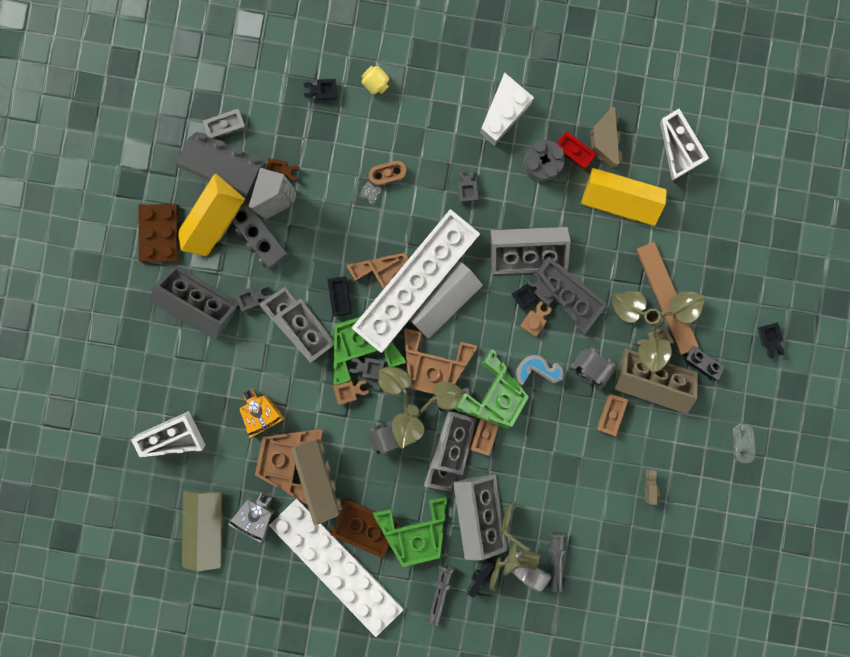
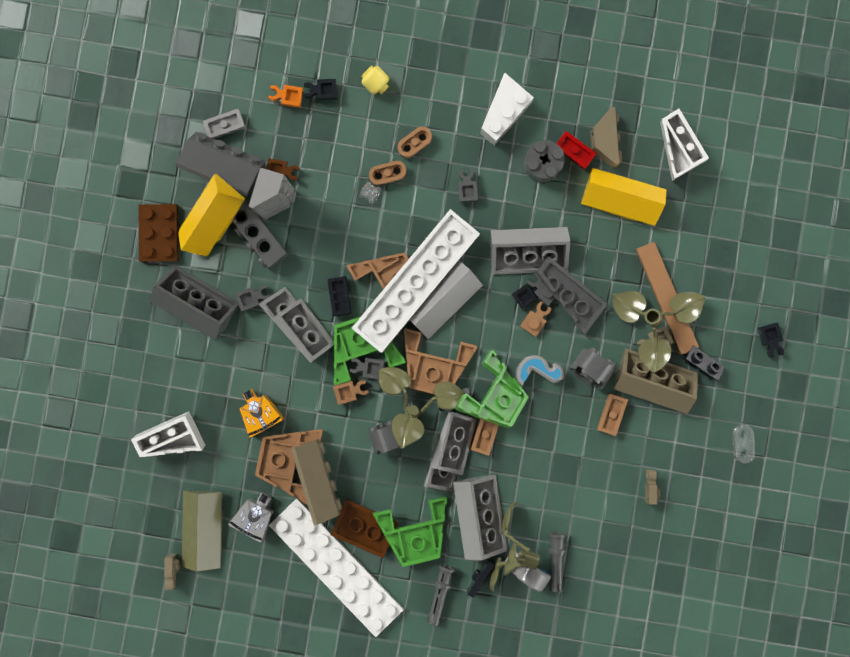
none -> dark tan plate [164,554,180,590]
none -> orange plate [268,85,304,108]
none -> medium nougat plate [398,127,432,158]

